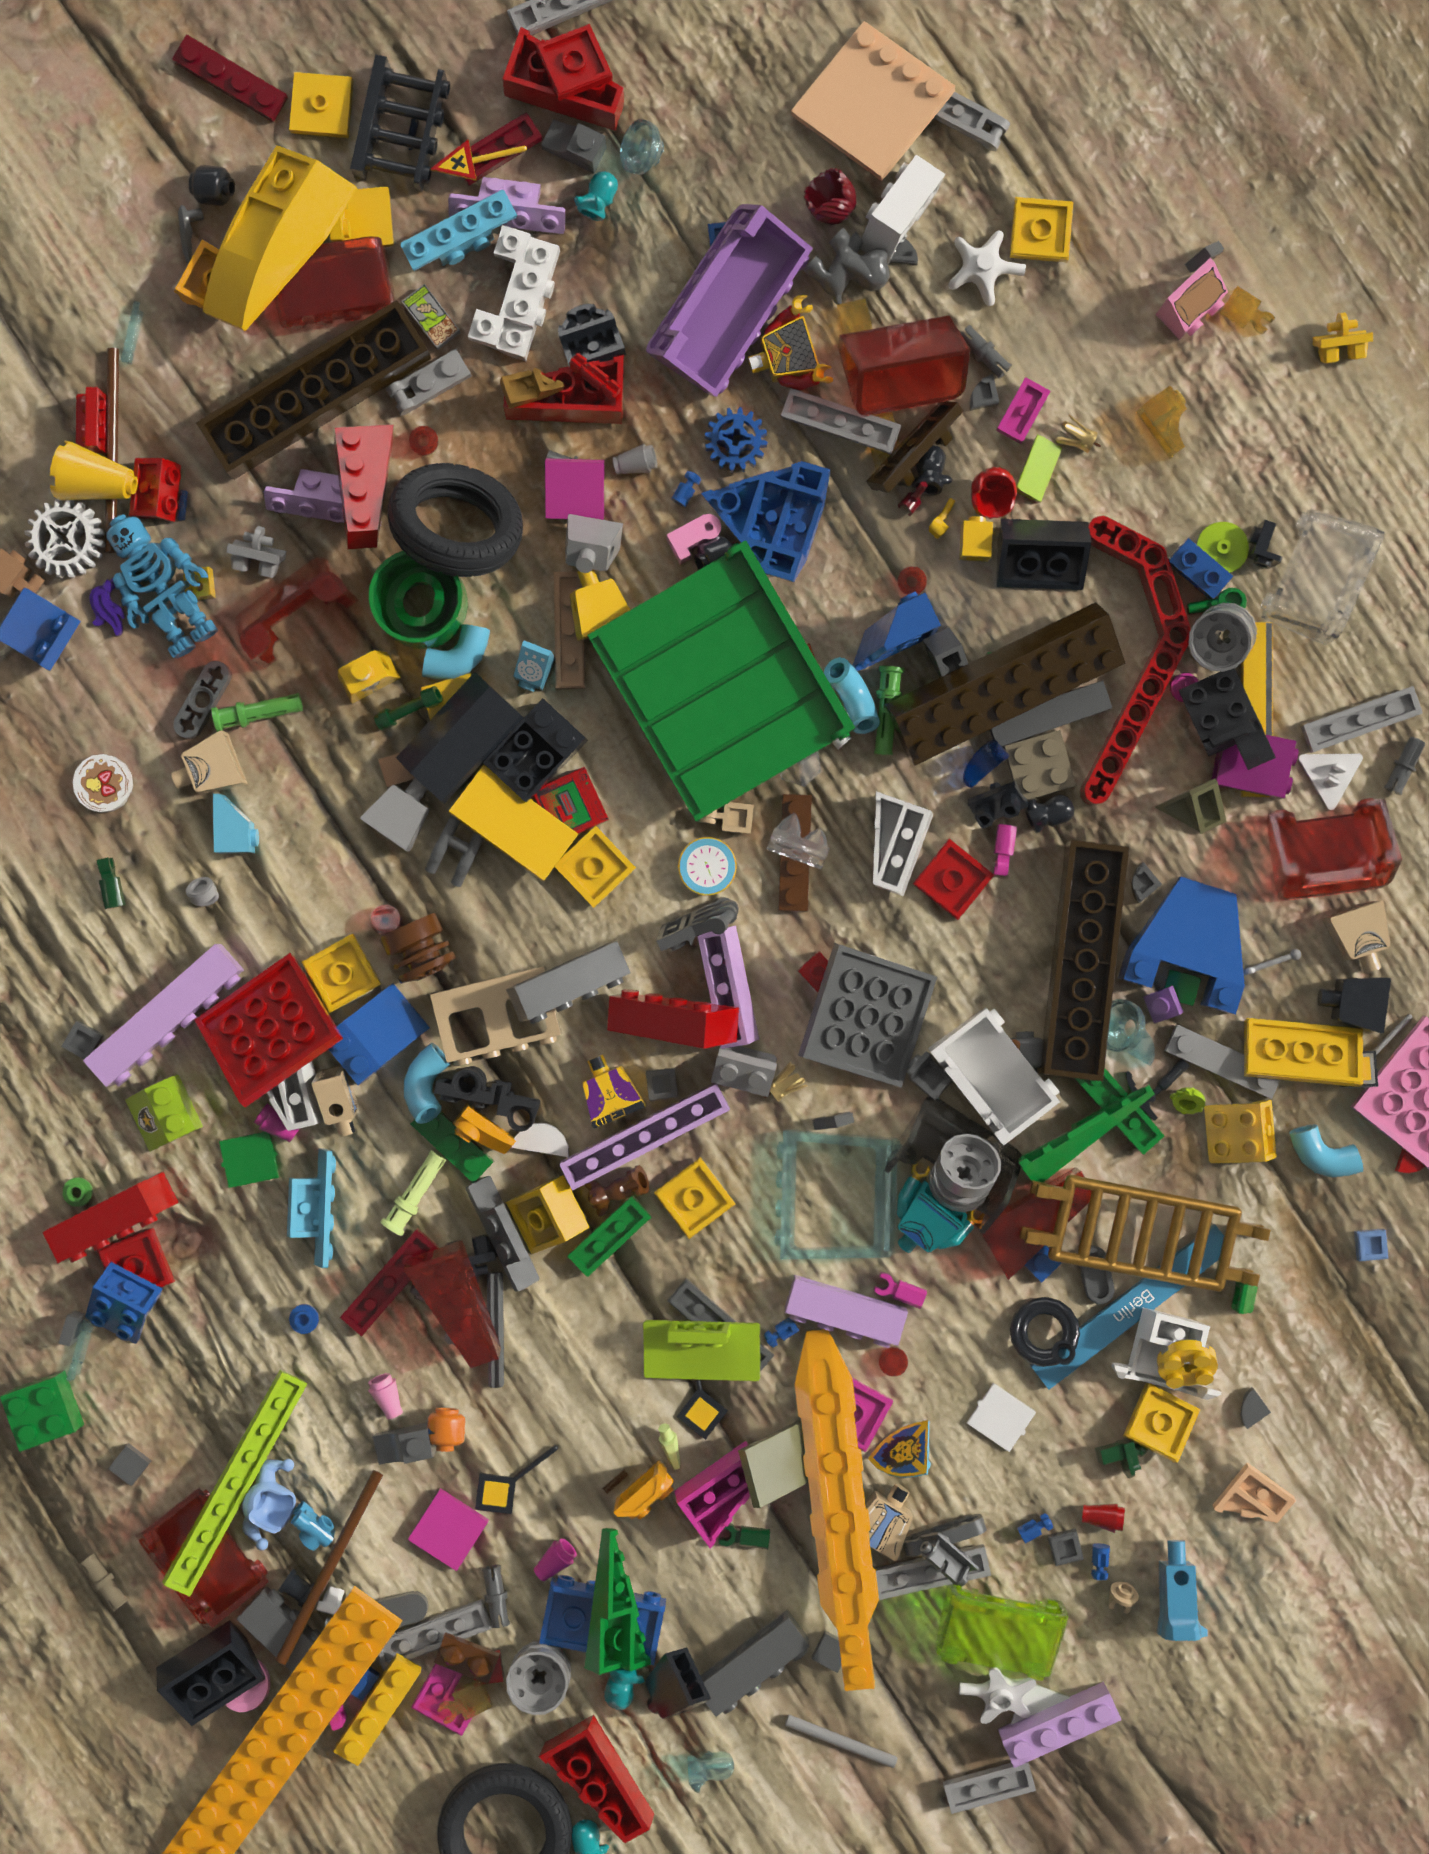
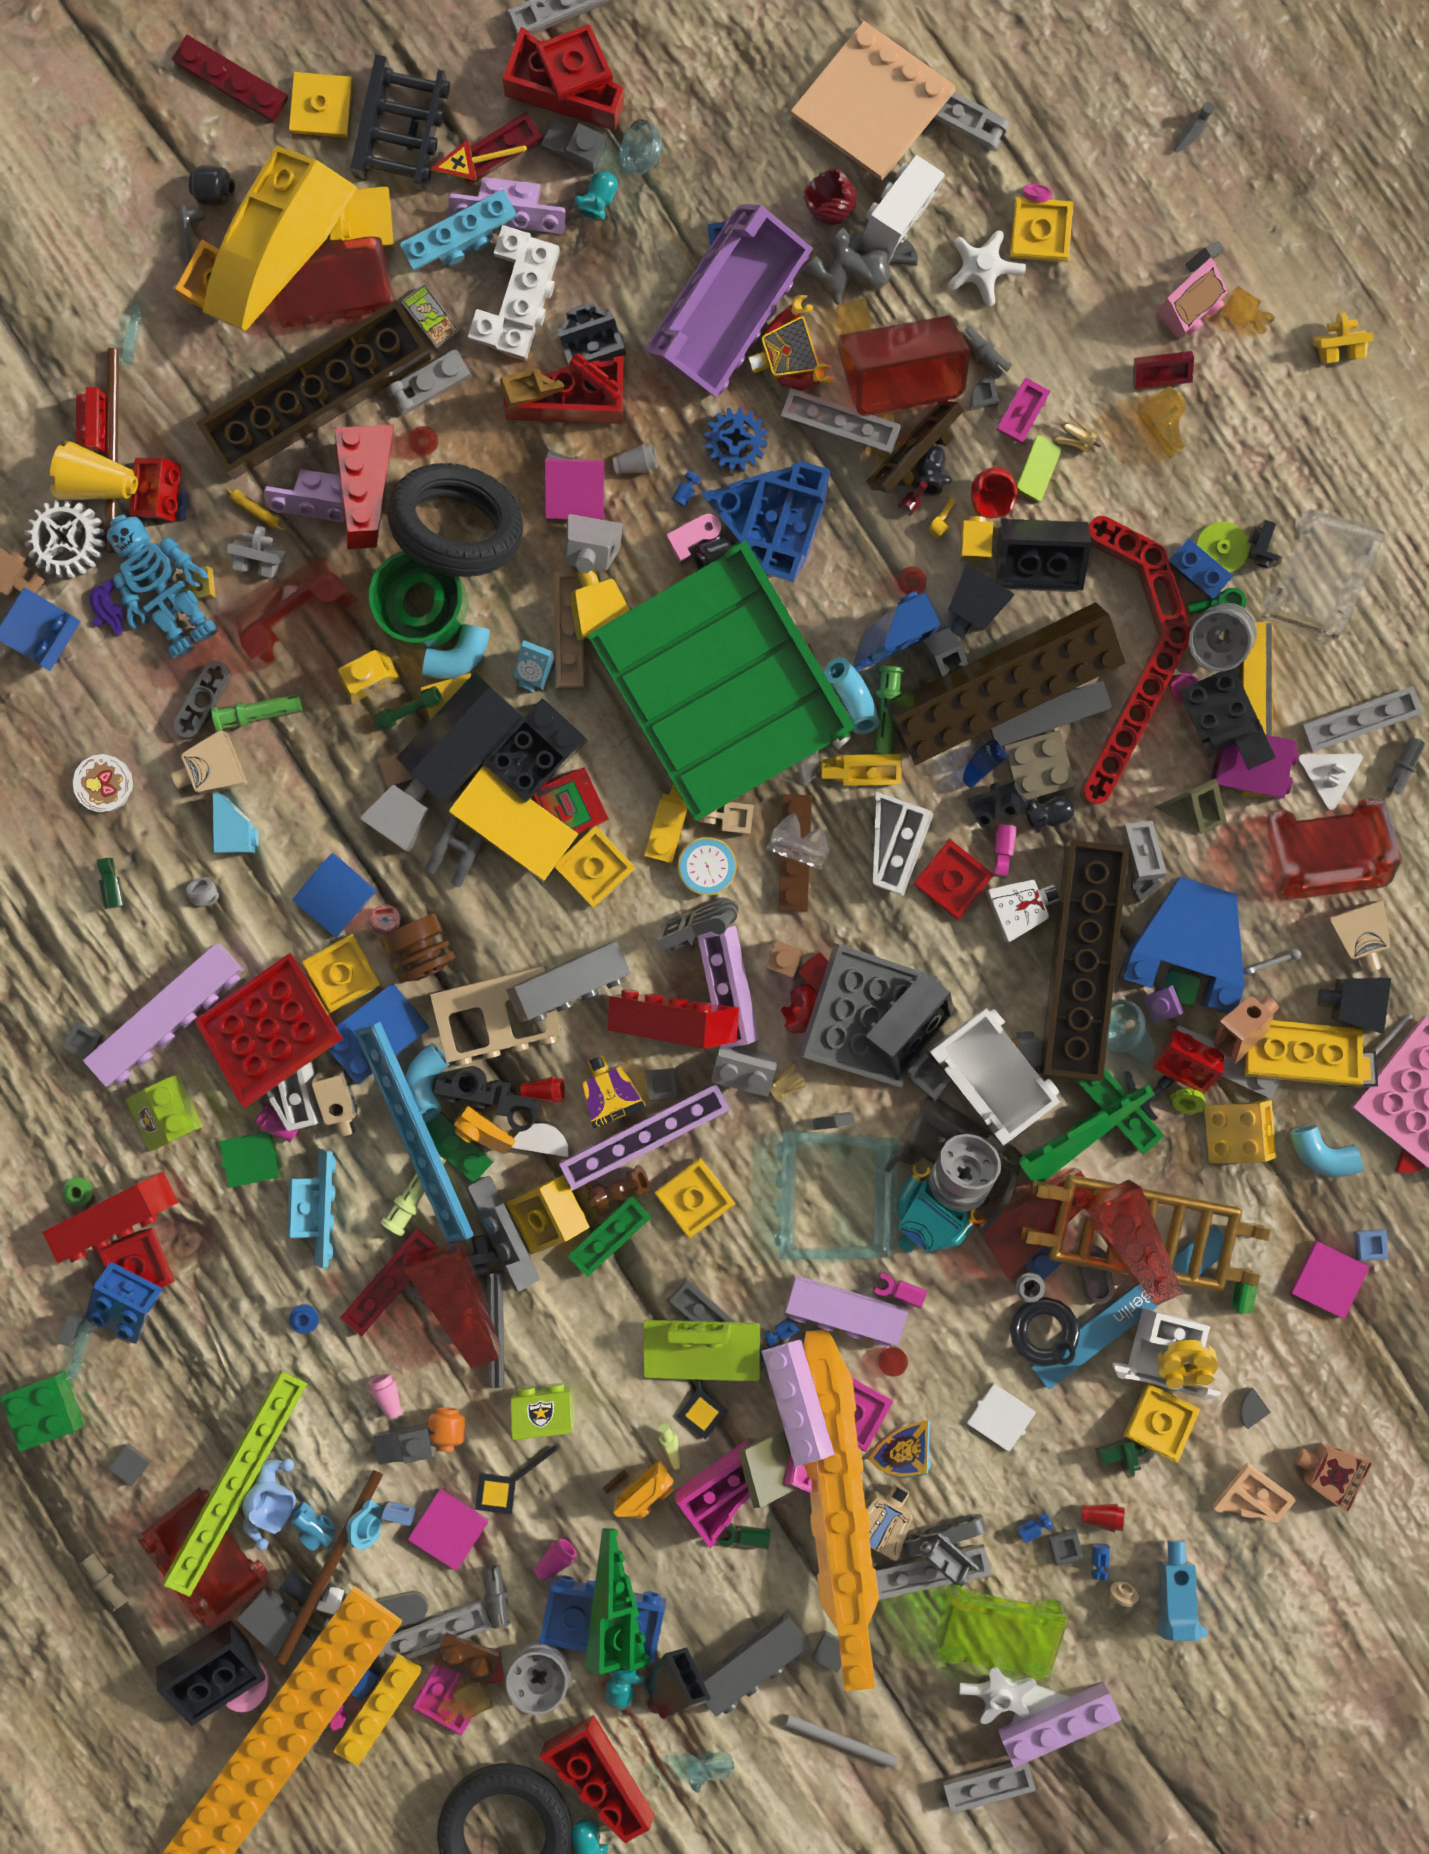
none -> yellow piece [223,487,286,530]
none -> blue slope [292,853,377,938]
none -> medium azure animal [346,1500,384,1550]
none -> dark azure tile [355,1022,474,1243]
none -> medium blue tile [382,1501,416,1526]
none -> lime slope [511,1383,575,1440]
none -> red cone [521,1076,565,1105]
none -> yellow hinge [644,783,688,864]
none -> lavender brick [762,1340,834,1467]
none -> medium nougat brick [765,940,804,978]
none -> red hair [781,983,818,1034]
none -> dark pink tile [784,1455,812,1493]
none -> yellow hinge [820,754,902,786]
none -> black slope [866,972,954,1077]
none -> black torso [948,564,1015,639]
none -> white torso [985,880,1060,942]
none -> light grey cone [1016,1273,1045,1302]
none -> dark pink piece [1022,184,1052,202]
none -> clear red wedge [1076,1179,1183,1306]
none -> light grey plate [1122,821,1167,881]
none -> dark red plate [1133,351,1195,389]
none -> red bracket [1153,1029,1225,1095]
none -> dark grey bar [1173,102,1214,153]
none -> nougat torso [1213,996,1279,1064]
none -> dark pink tile [1290,1240,1370,1319]
none -> torso [1295,1443,1373,1513]

